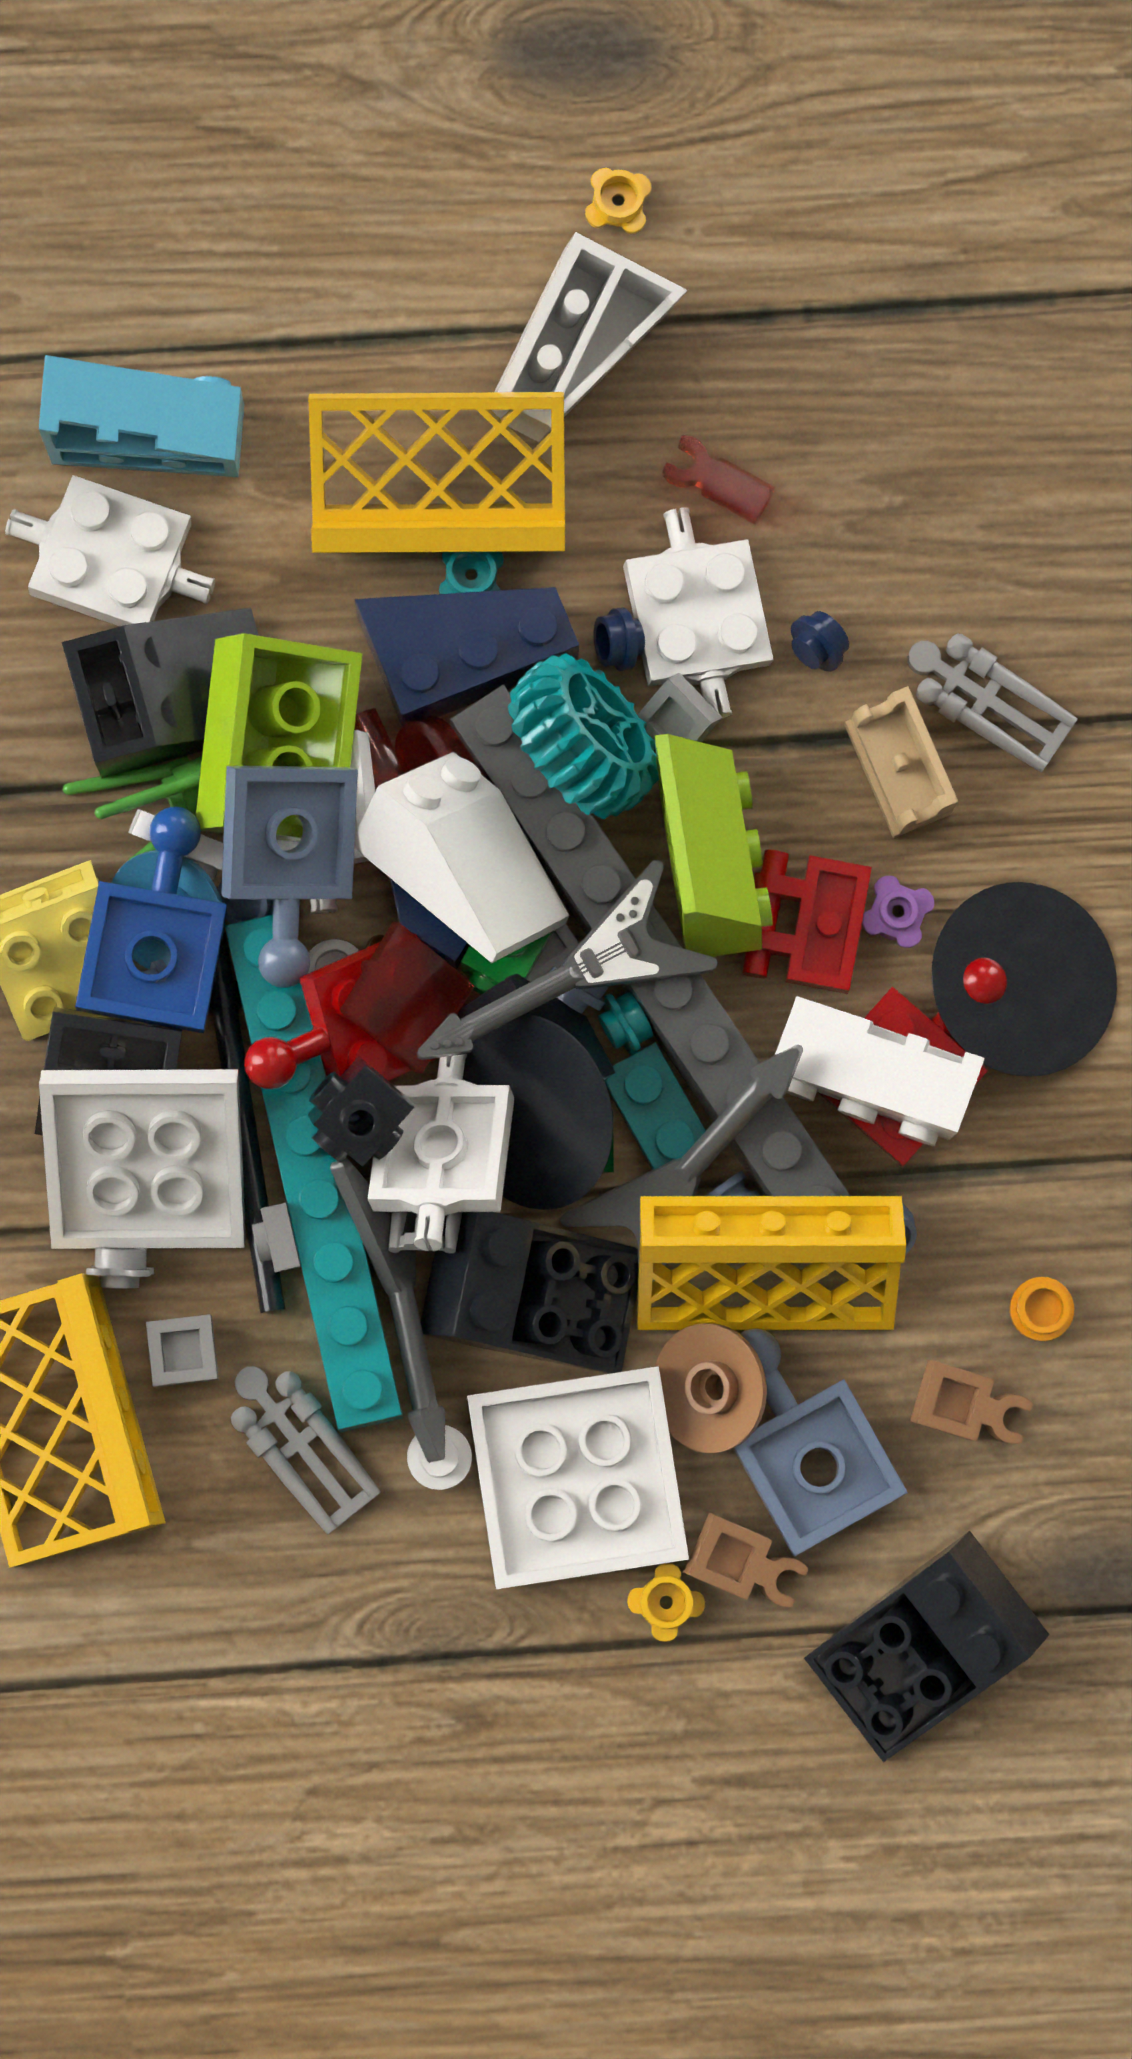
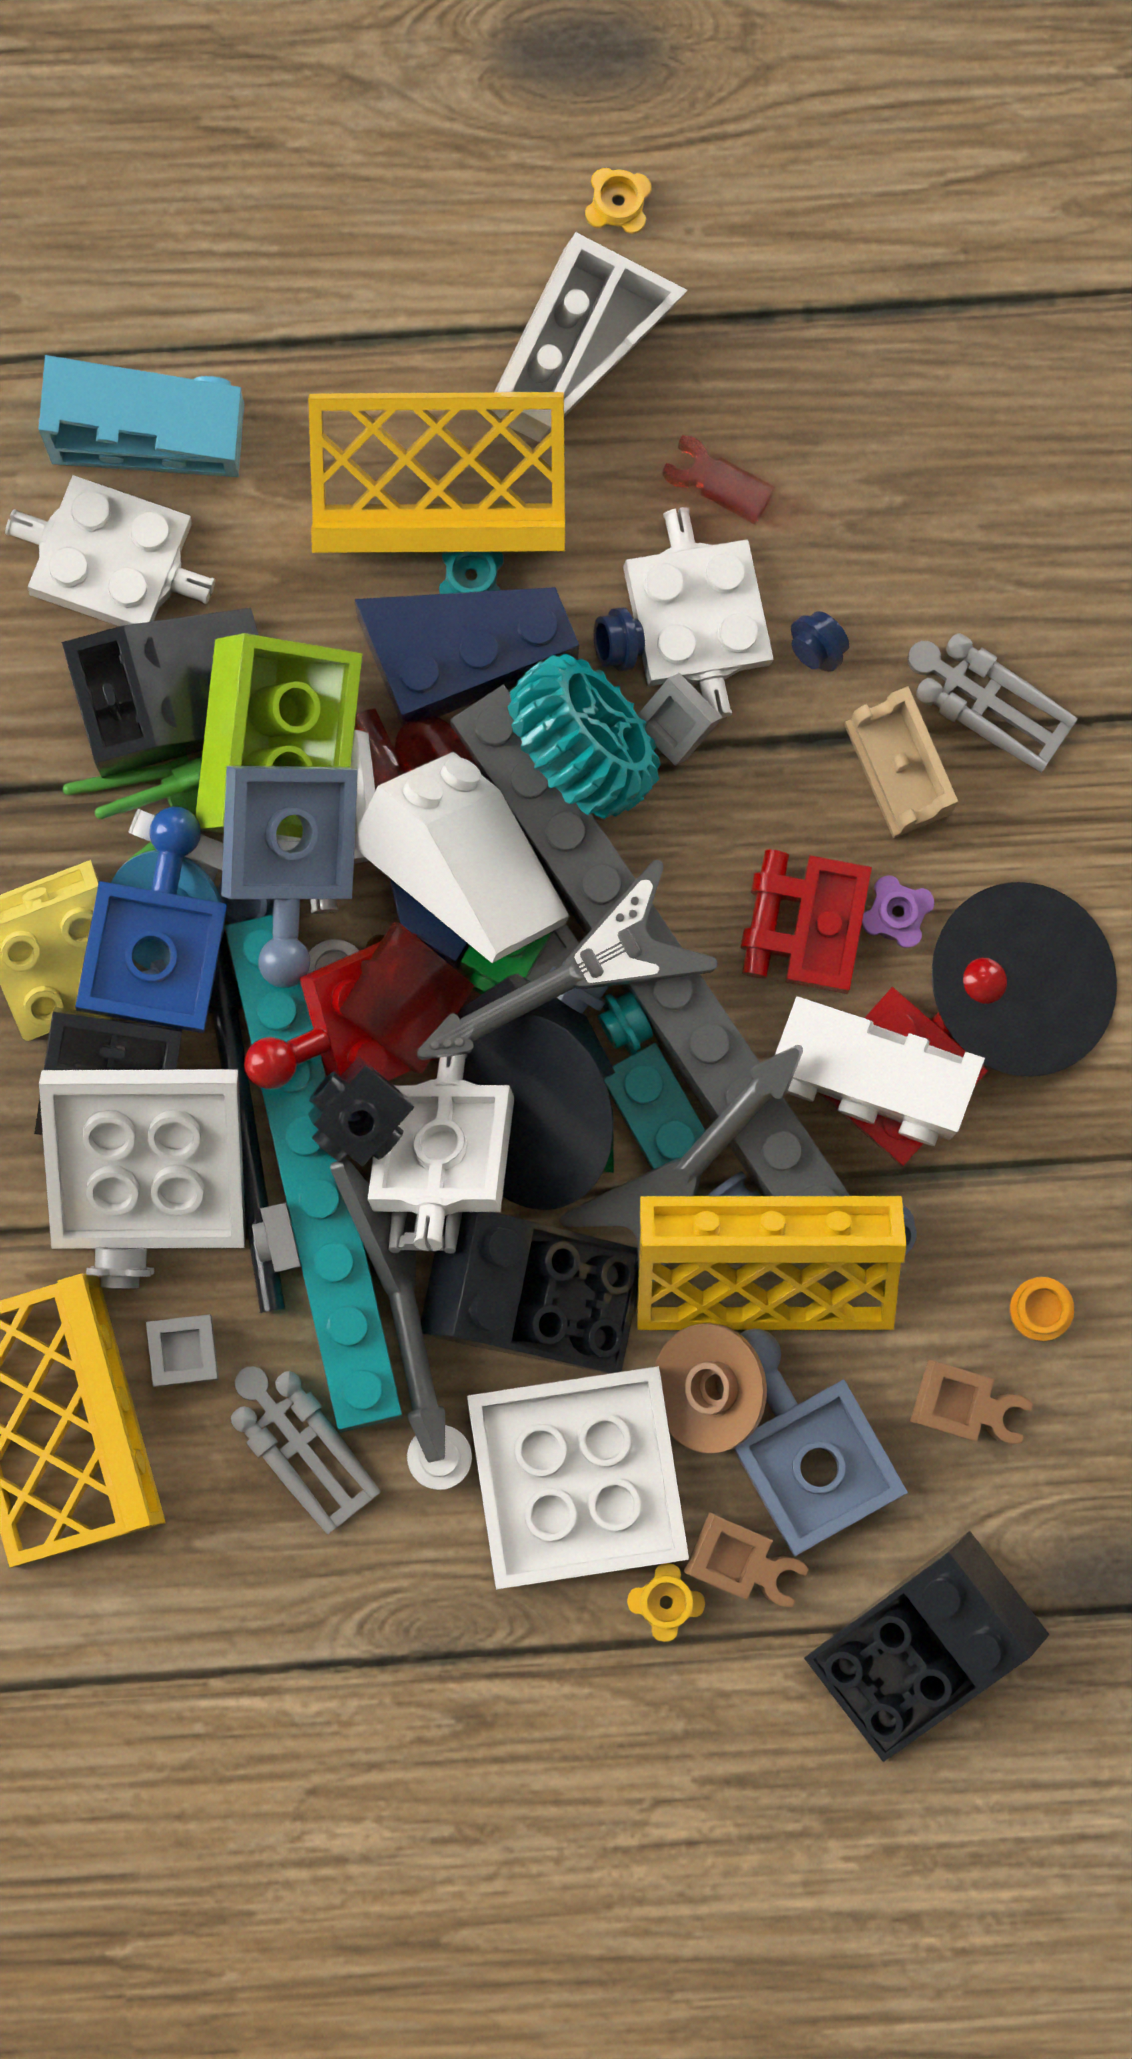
lime slope [655,734,773,957] -> none

